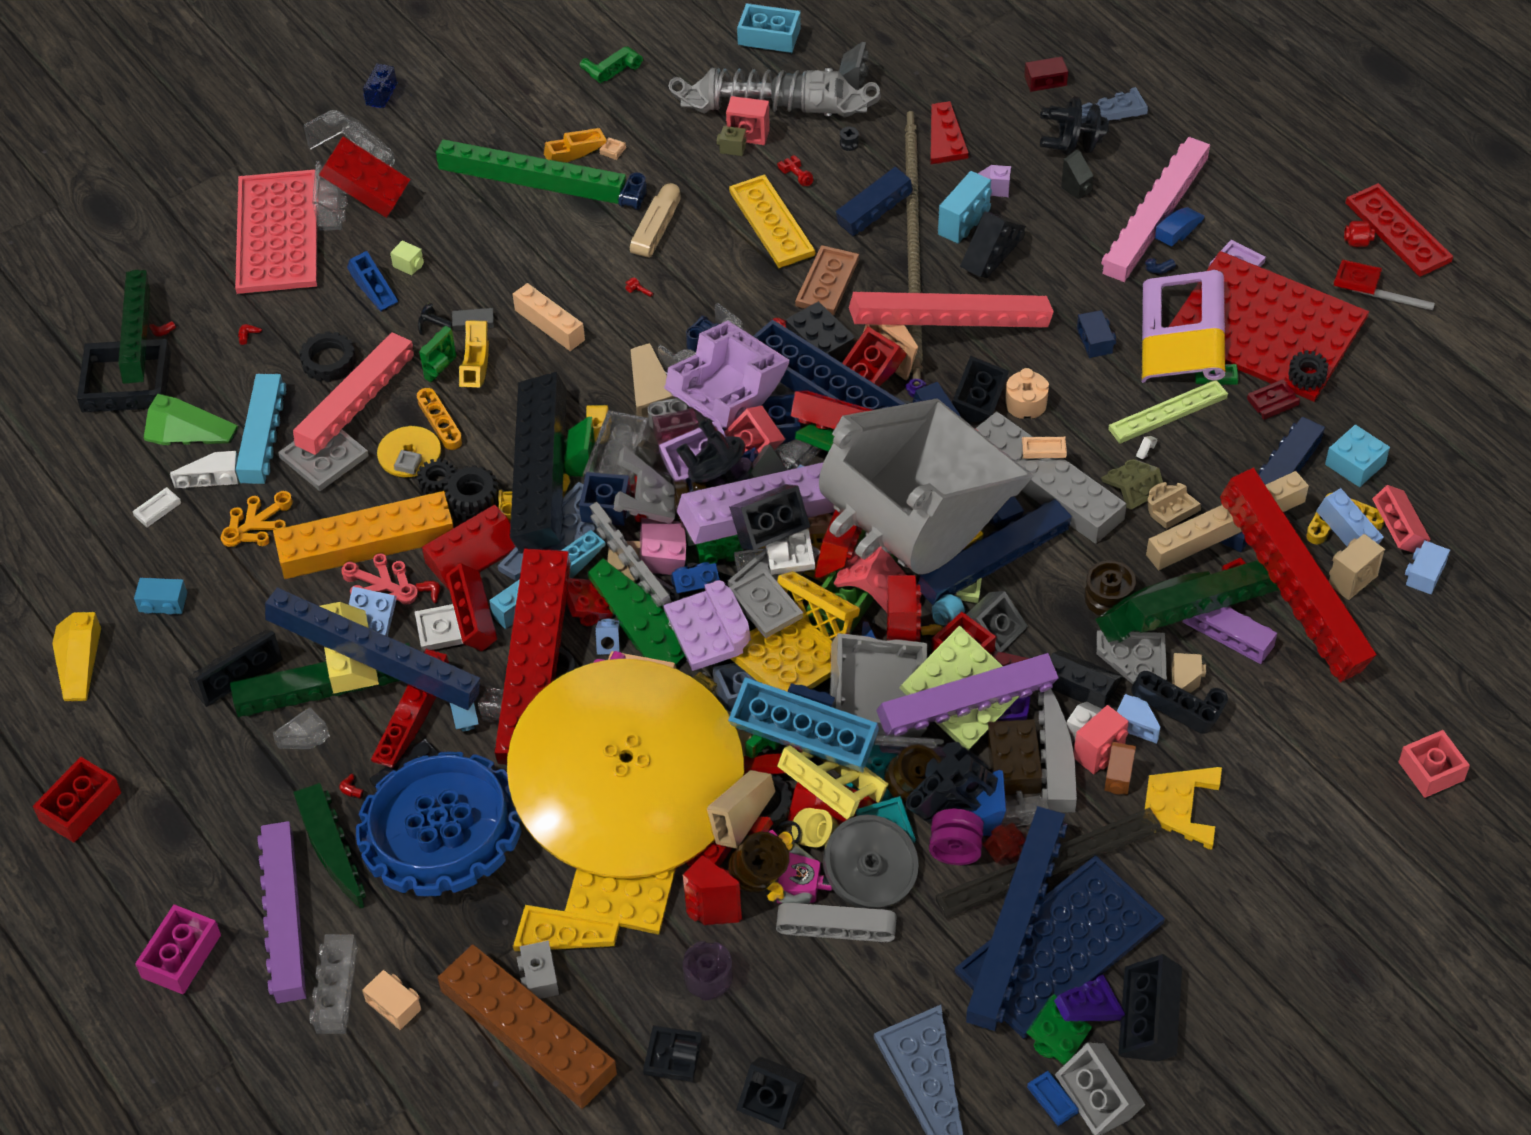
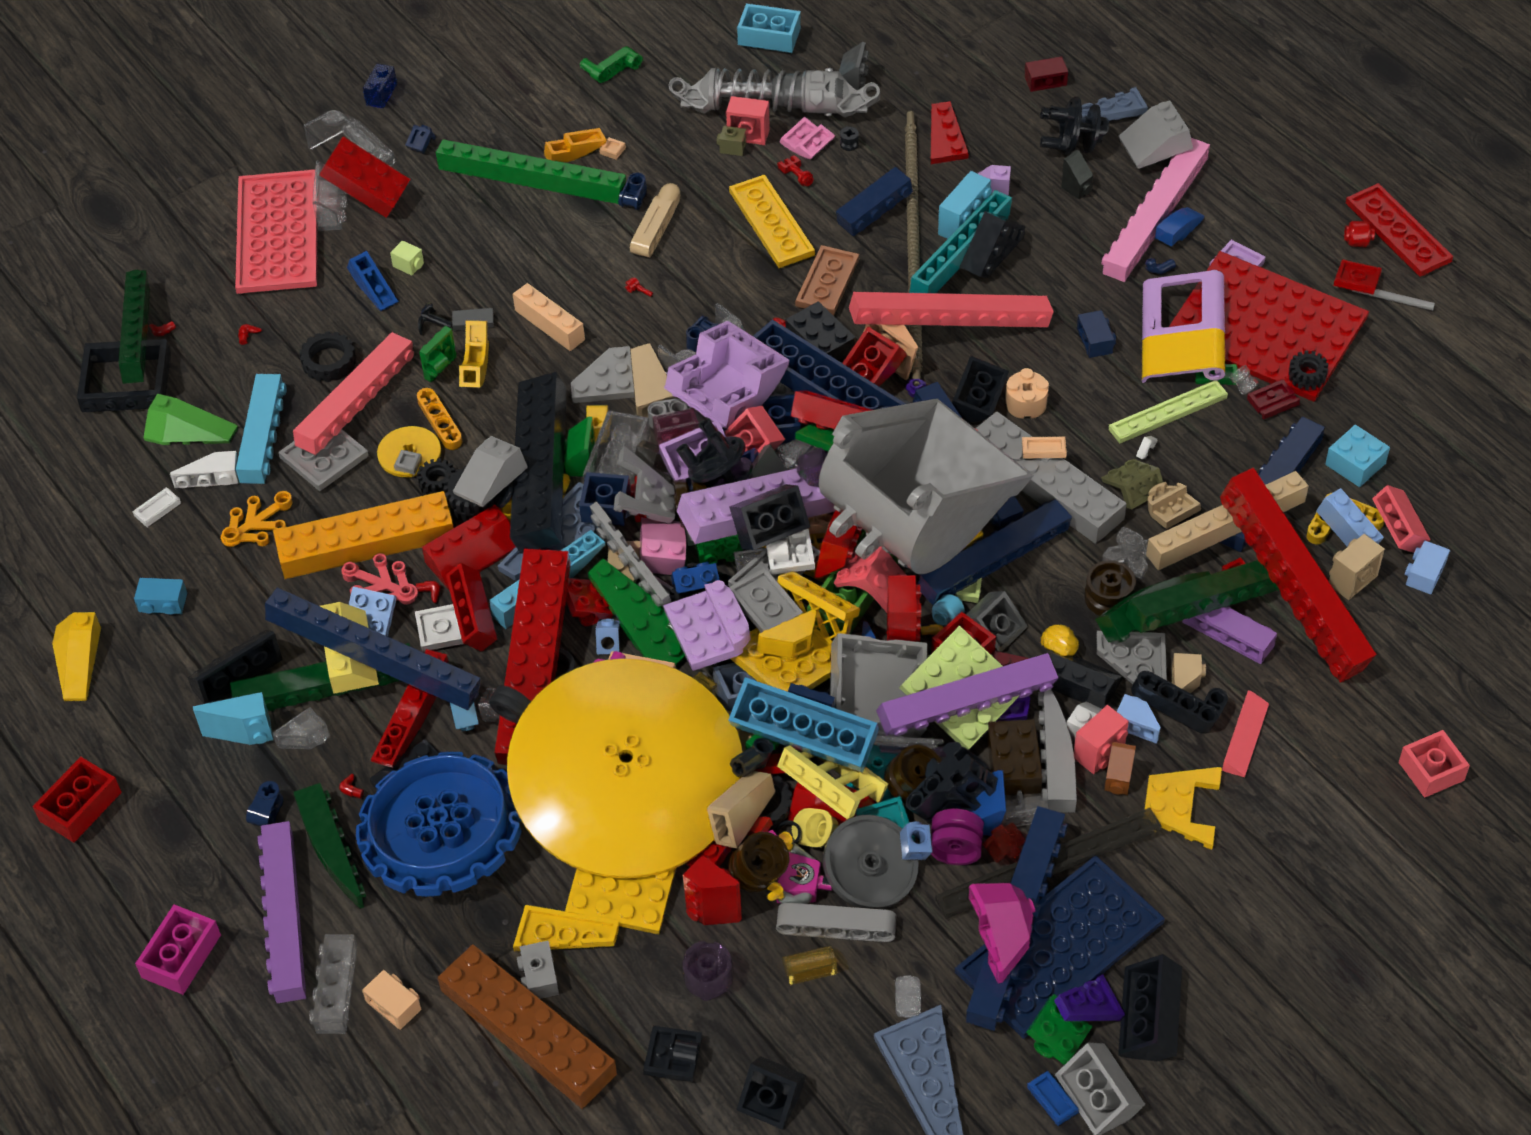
none -> medium azure slope [193,692,273,745]
none -> dark blue piece [246,781,284,826]
none -> dark blue bracket [405,125,436,153]
none -> light grey slope [453,436,528,507]
none -> black tyre [489,685,531,723]
none -> black wheel [494,484,513,508]
none -> light grey plate [571,346,635,403]
none -> black piece [730,738,774,777]
none -> yellow slope [757,609,817,658]
none -> bright pink slope [780,117,835,159]
none -> clear yellow brick [782,946,837,985]
none -> clear purple slope [797,448,827,487]
none -> clear gear [895,975,921,1018]
none -> medium blue brick [900,822,932,860]
none -> teal brick [909,190,1012,294]
none -> dark pink brick [969,883,1035,984]
none -> yellow hair [1041,625,1078,656]
none -> clear plant [1103,527,1149,579]
none -> light grey slope [1119,100,1193,169]
none -> coral slope [1222,690,1269,778]
none -> clear wheel [1229,365,1259,395]

